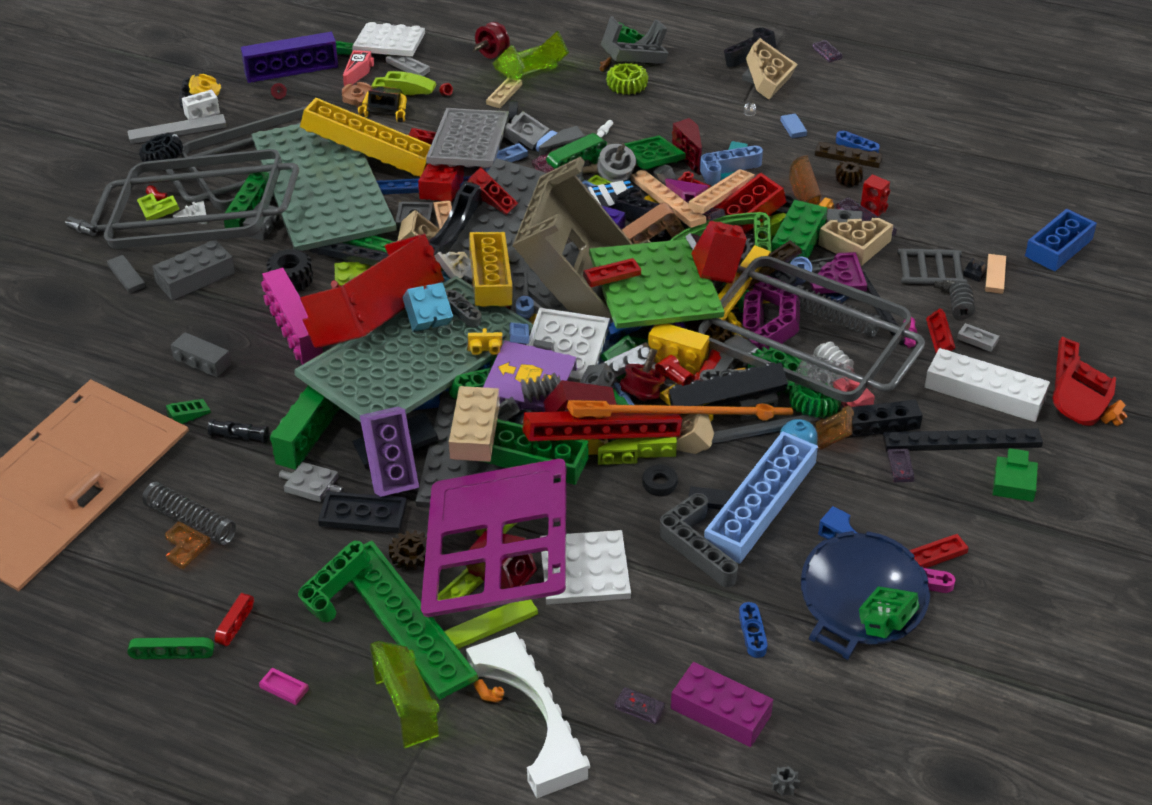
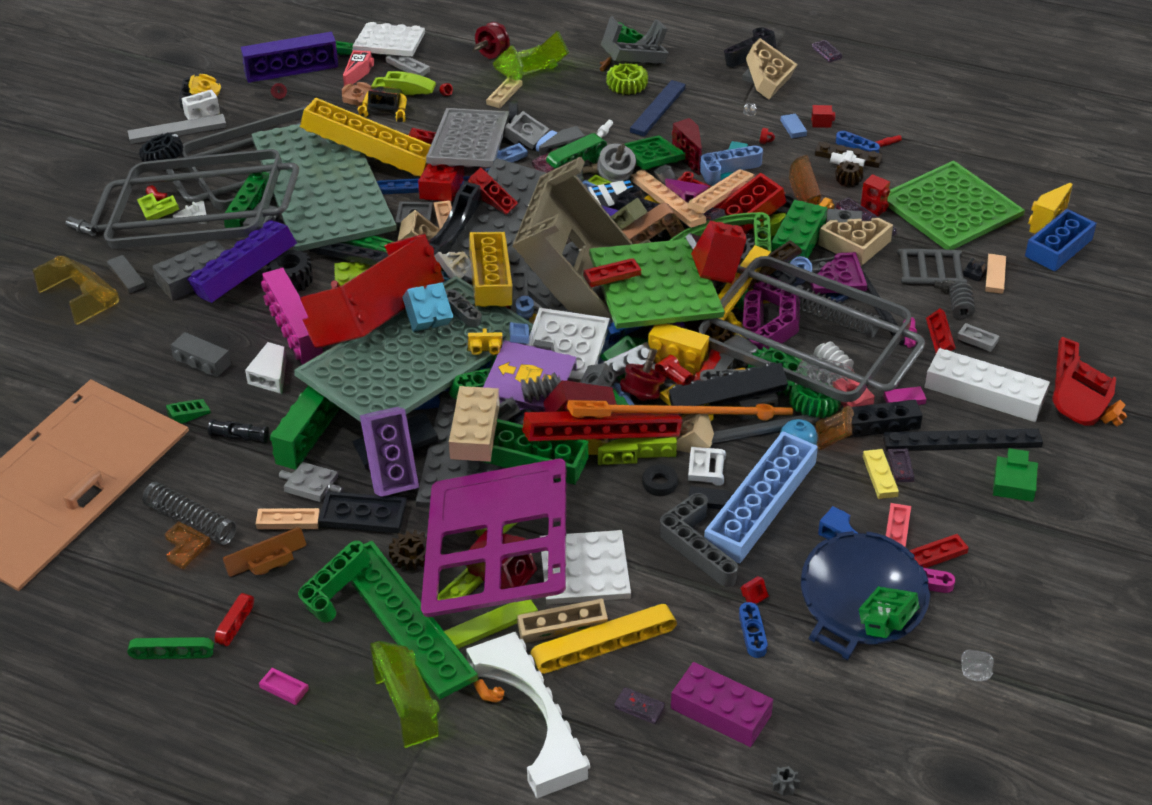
none -> clear yellow windscreen [32,256,119,325]
none -> dark purple brick [187,220,297,303]
none -> dark orange bracket [223,527,306,577]
none -> white slope [245,342,286,394]
none -> light nougat plate [256,508,320,529]
none -> tan brick [517,598,608,643]
none -> yellow beam [530,604,677,674]
none -> olive brick [611,198,647,230]
none -> dark blue tile [630,80,686,137]
none -> white plate [688,447,726,486]
none -> red tile [740,576,769,604]
none -> red tile [759,128,775,144]
none -> red brick [811,105,835,128]
none -> white axle [830,150,865,167]
none -> light yellow plate [863,449,899,499]
none -> red piece [876,135,902,147]
none -> dark pink tile [883,386,926,405]
none -> coral plate [886,503,911,547]
none -> bright green plate [887,161,1025,250]
none -> clear piece [961,649,994,681]
none -> yellow slope [1028,183,1073,234]

